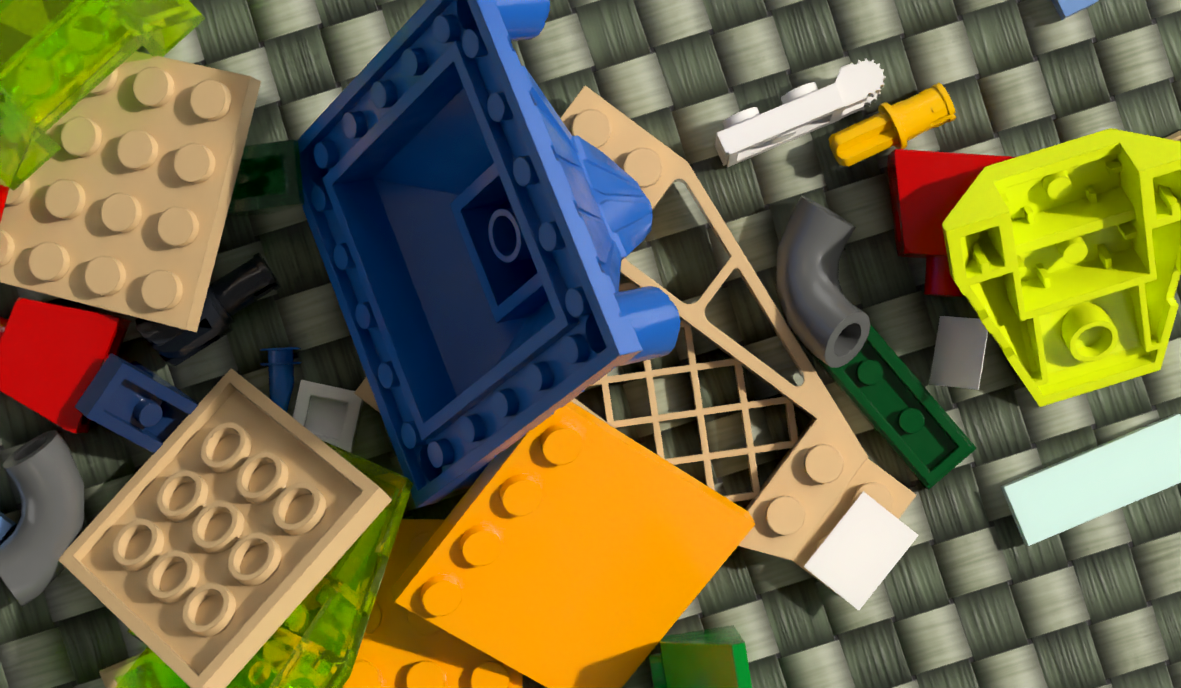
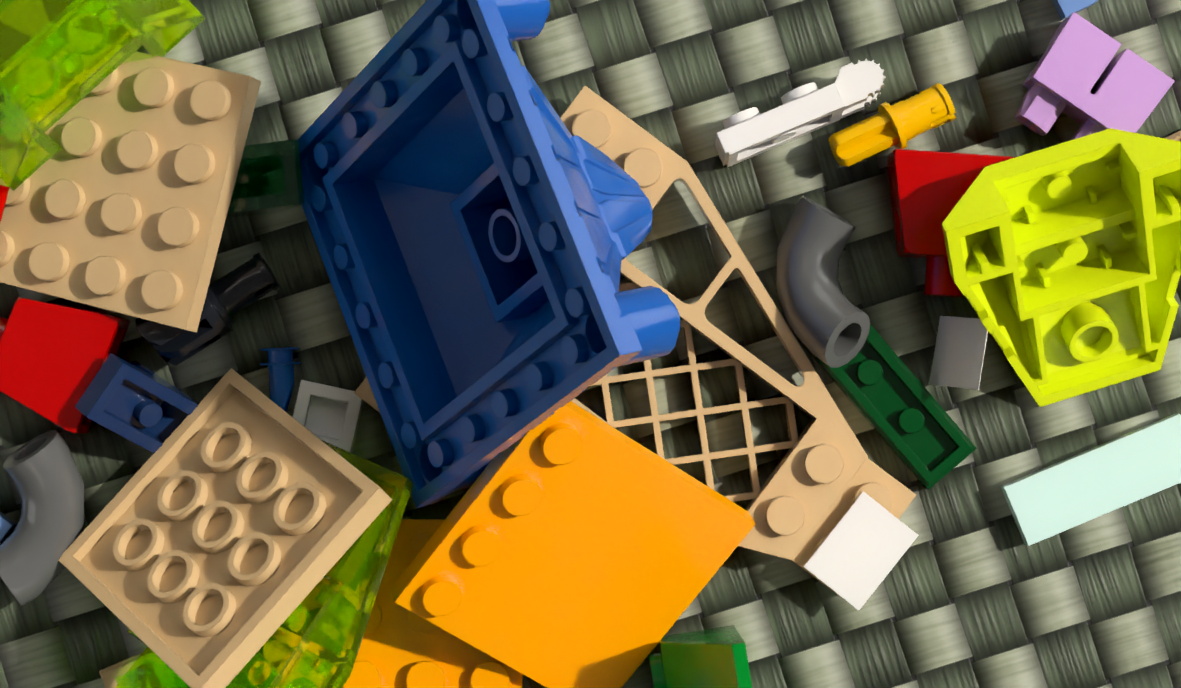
none -> lavender hips [1015,12,1175,140]

